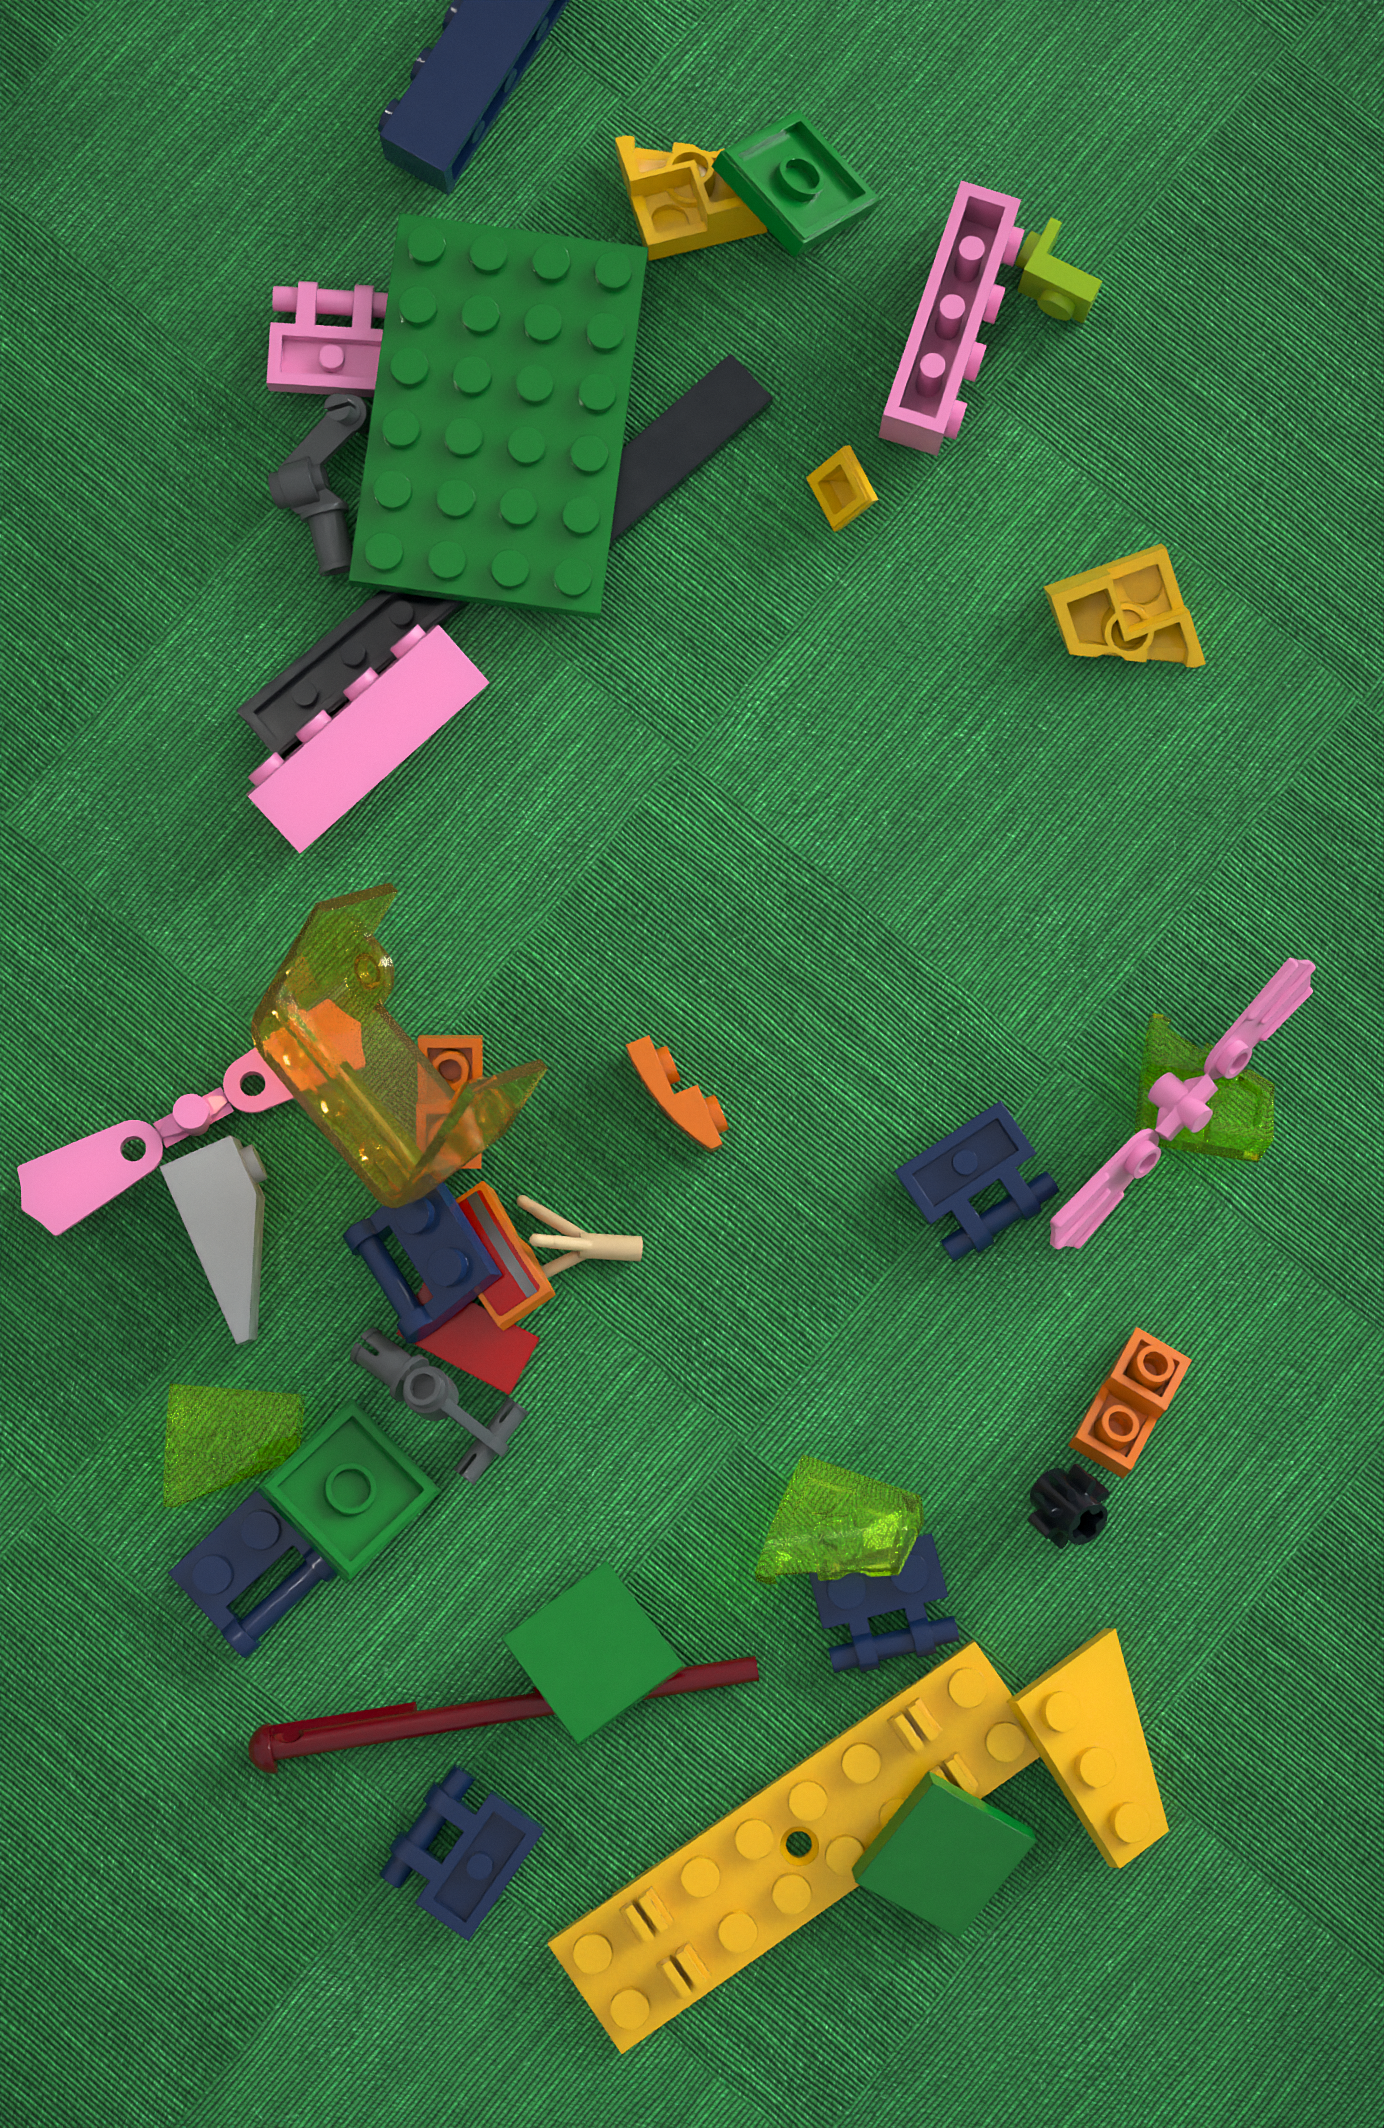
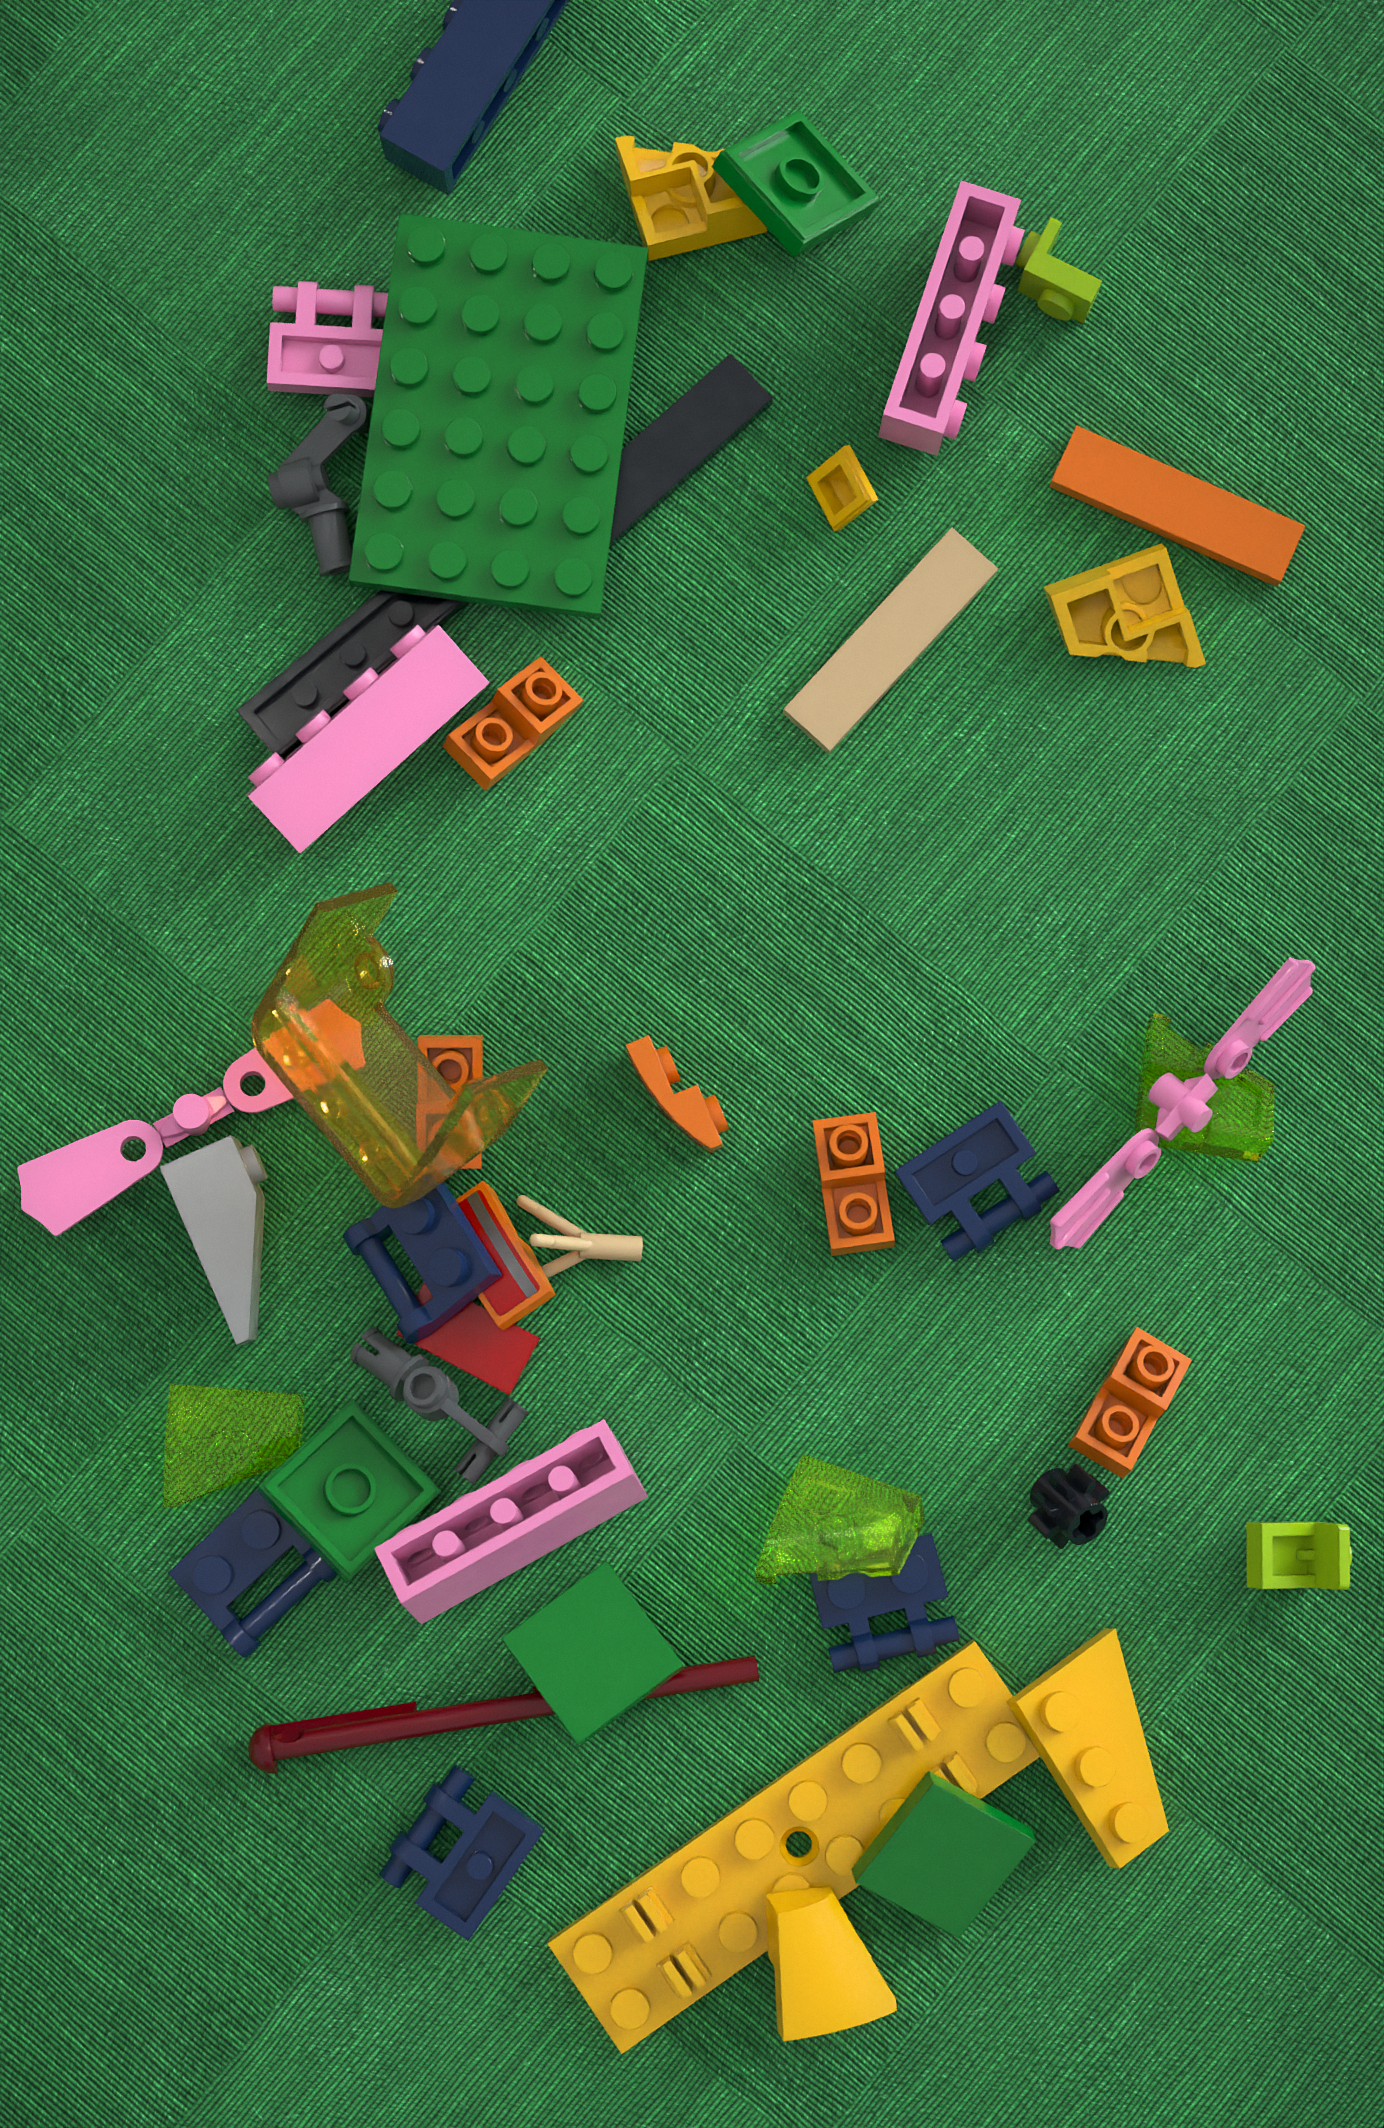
none -> bright pink brick [374,1419,648,1624]
none -> orange slope [442,656,584,791]
none -> yellow slope [765,1886,897,2042]
none -> tan tile [783,528,998,755]
none -> orange slope [813,1112,895,1256]
none -> orange tile [1049,425,1305,587]
none -> lime bracket [1246,1521,1352,1590]

